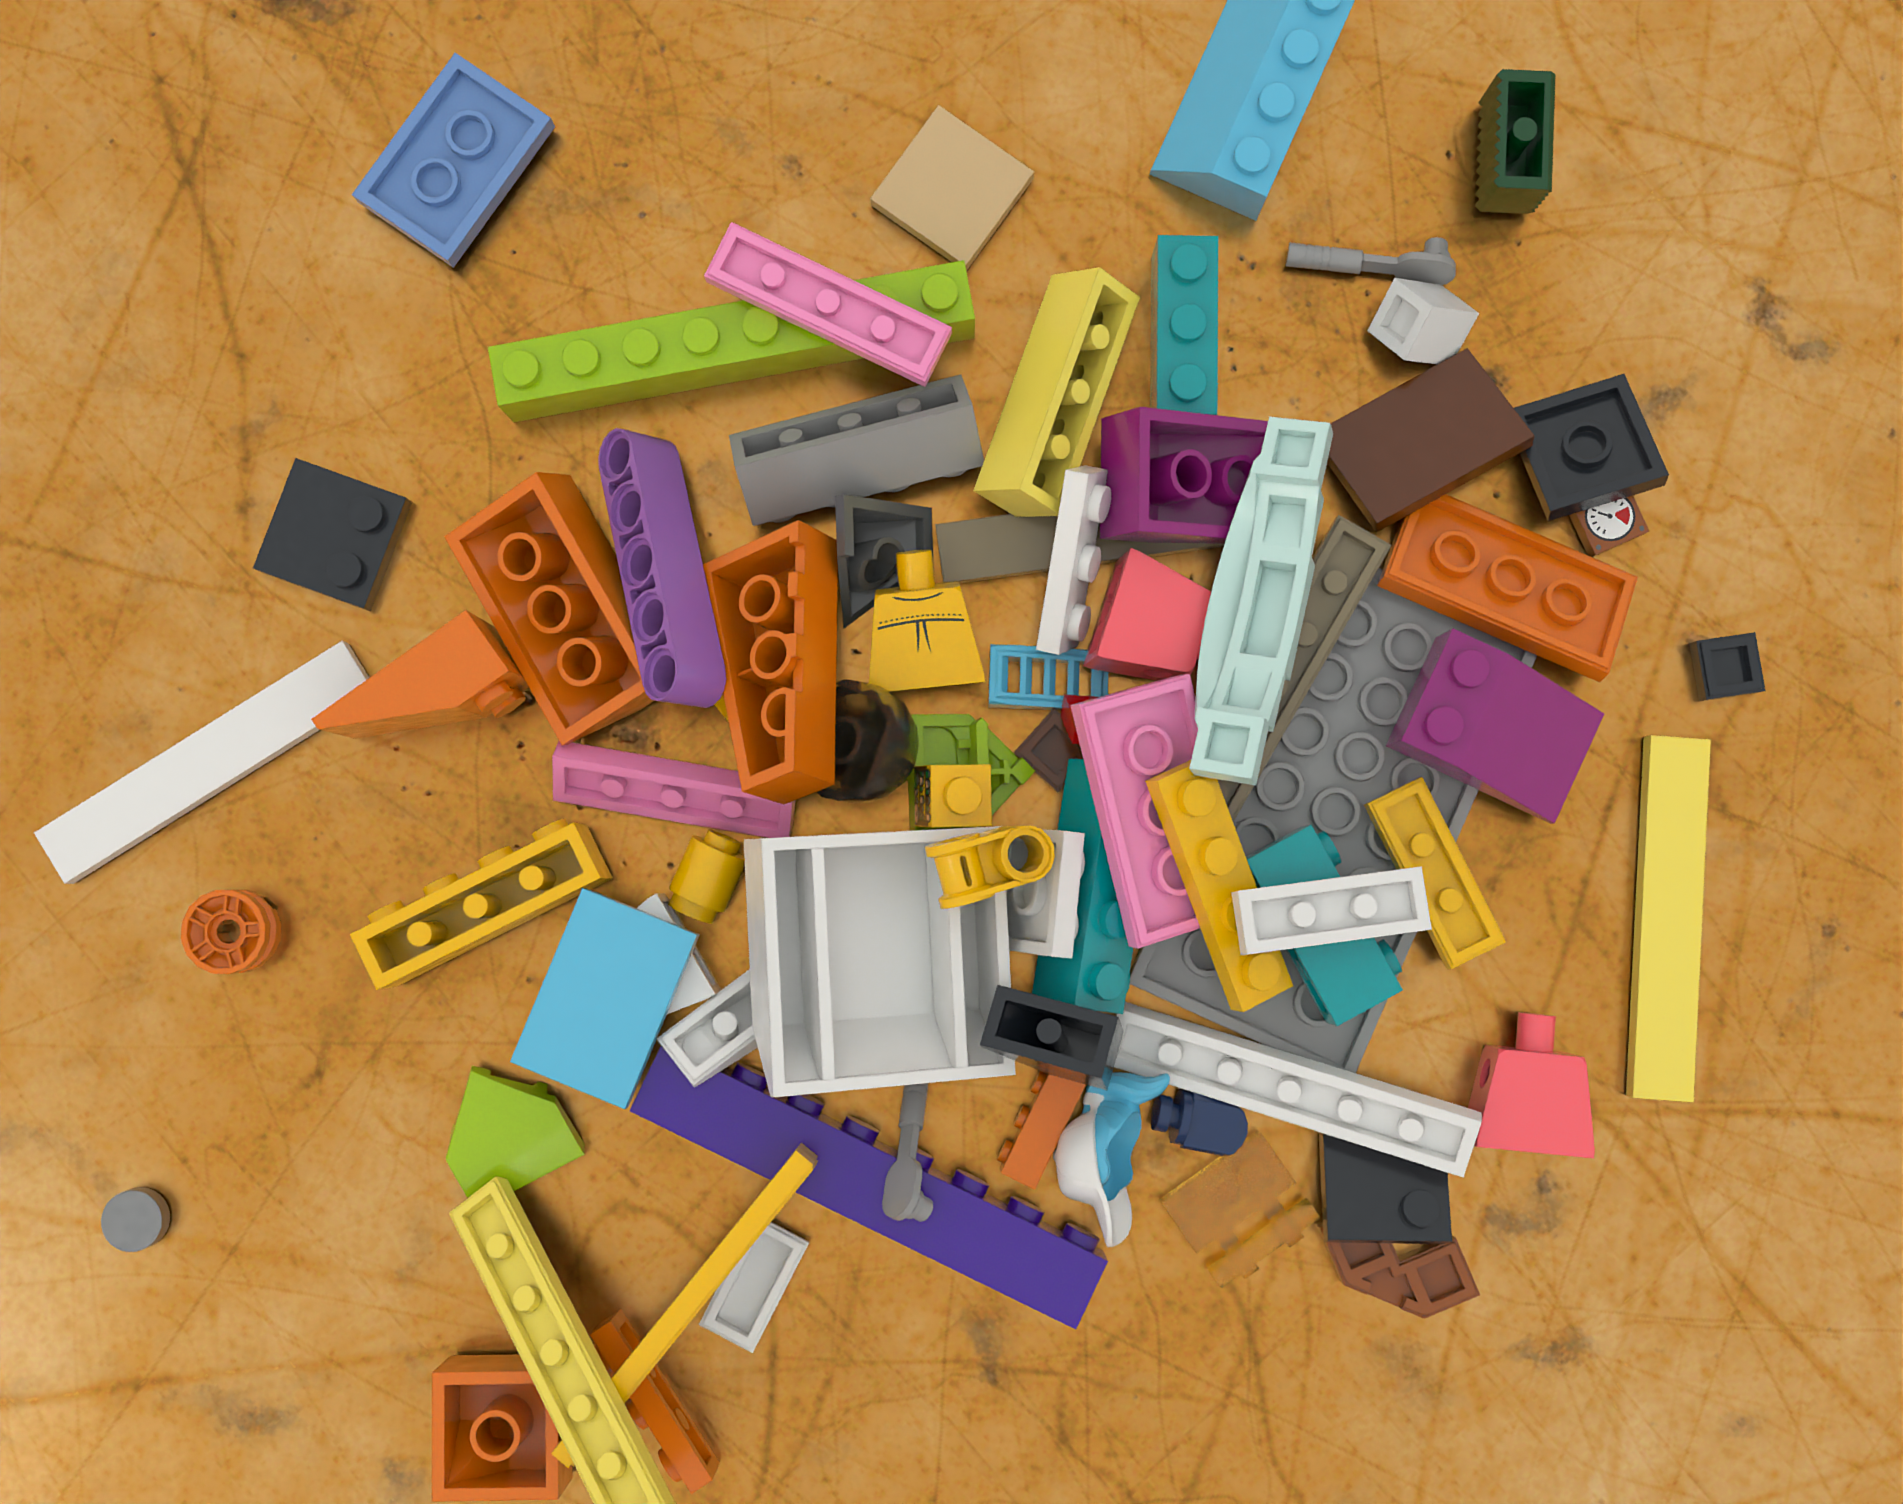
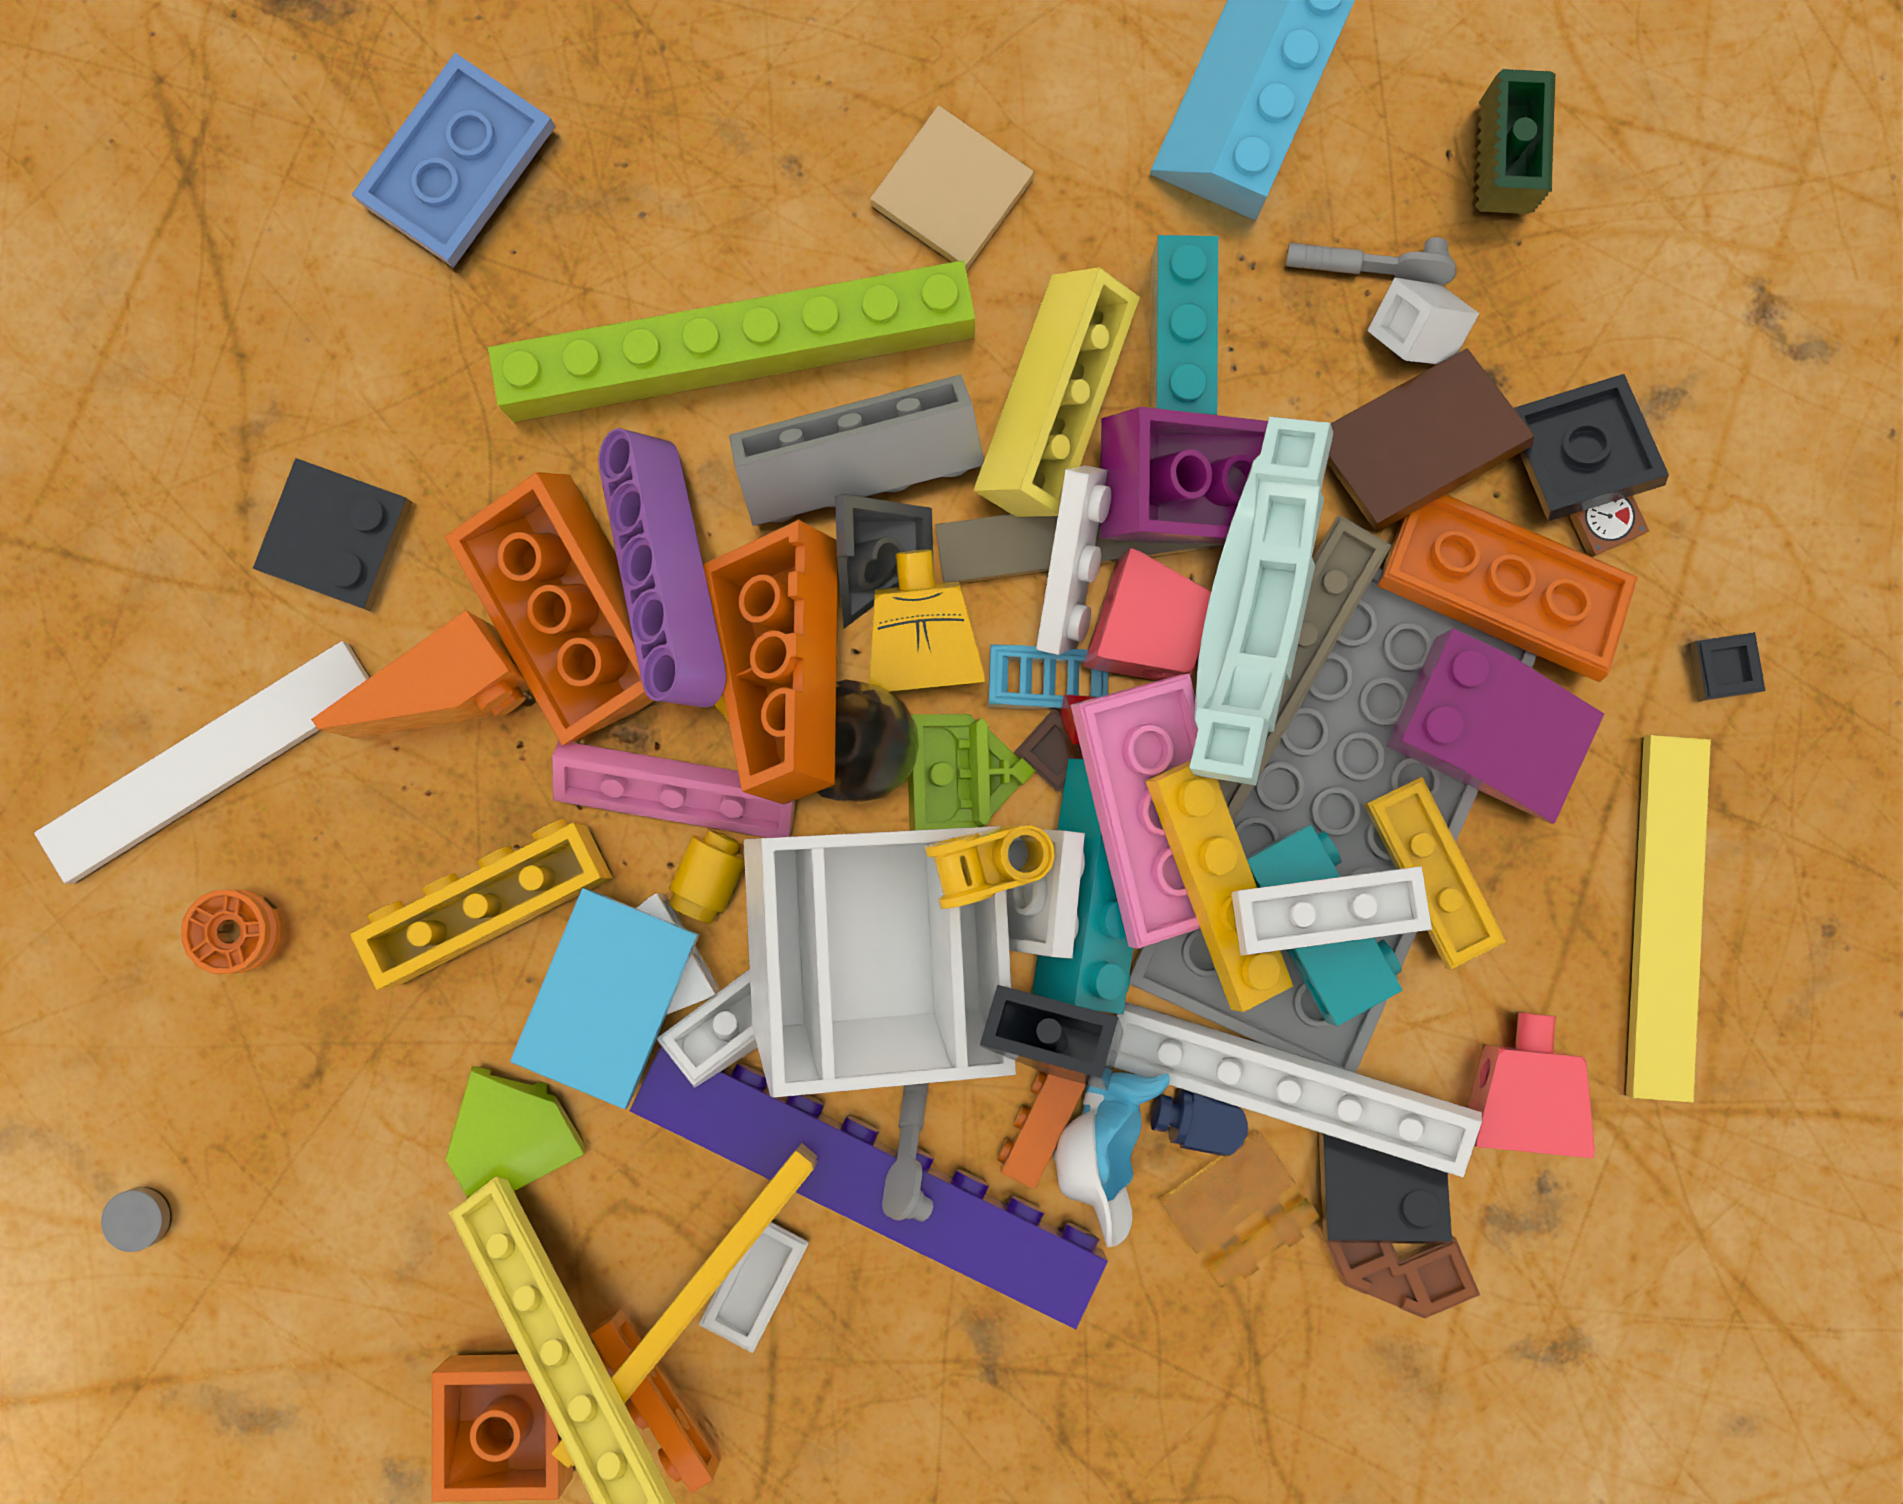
bright pink tile [704,222,952,387] -> none
yellow brick [914,764,992,827] -> none

